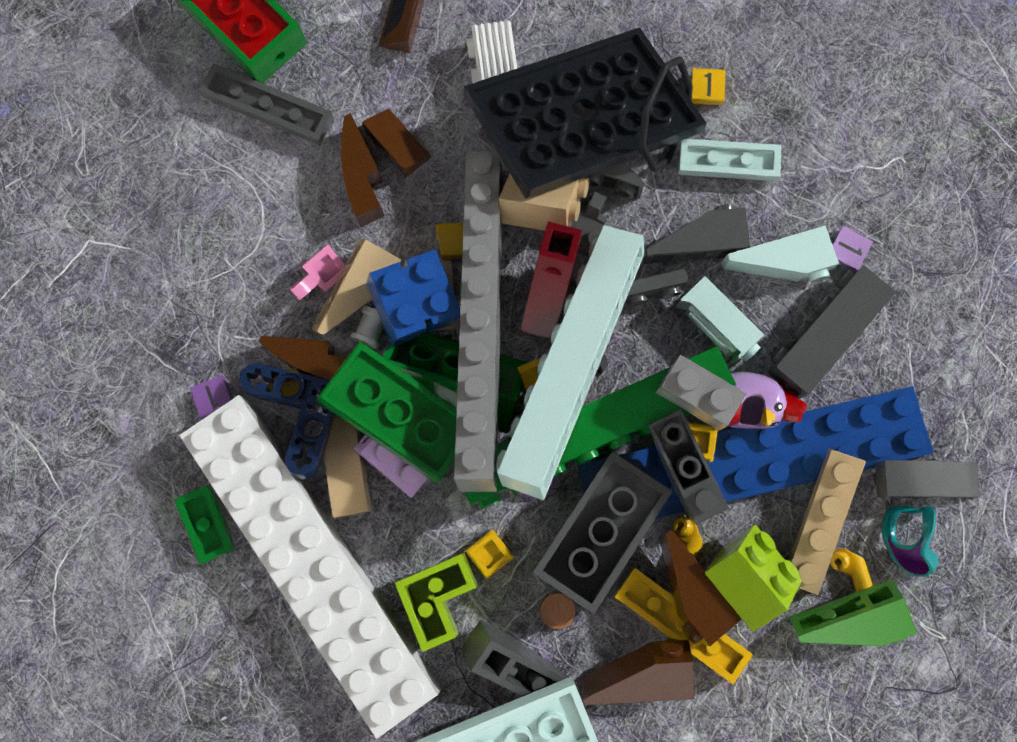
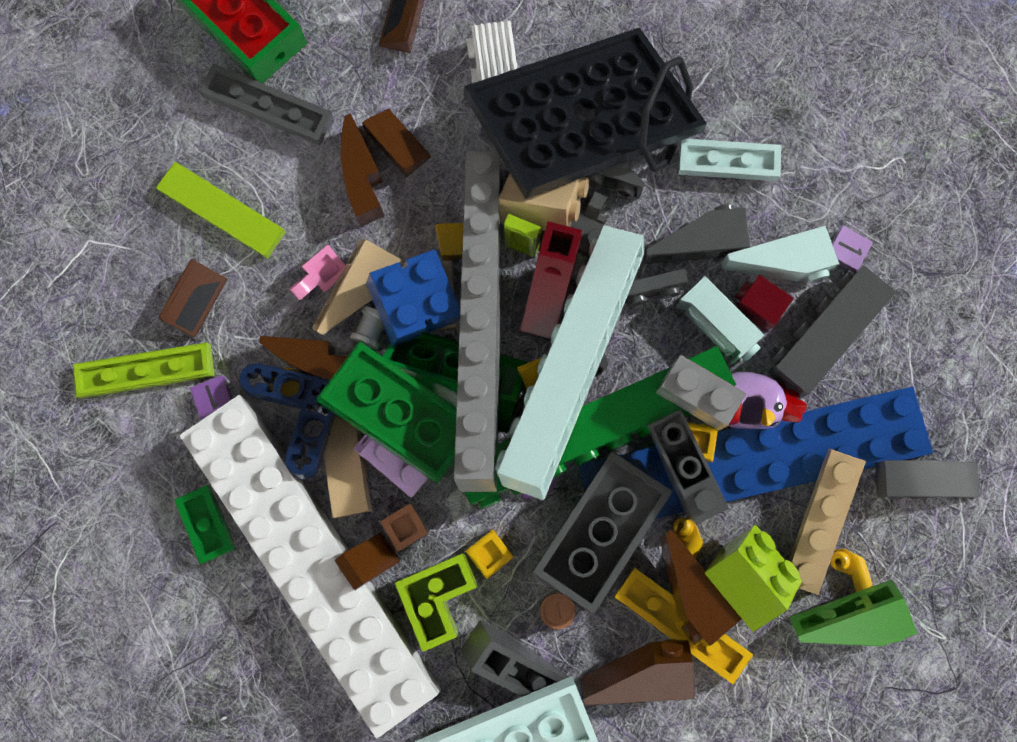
yellow tile [691,68,726,106] -> none
teal piece [881,506,939,577] -> none
none -> lime tile [72,342,215,399]
none -> lime tile [156,162,286,259]
none -> reddish brown slope [159,259,228,338]
none -> reddish brown tile [334,533,400,590]
none -> nougat plate [380,503,429,552]
none -> lime tile [504,214,541,257]
none -> dark red brick [734,275,794,332]

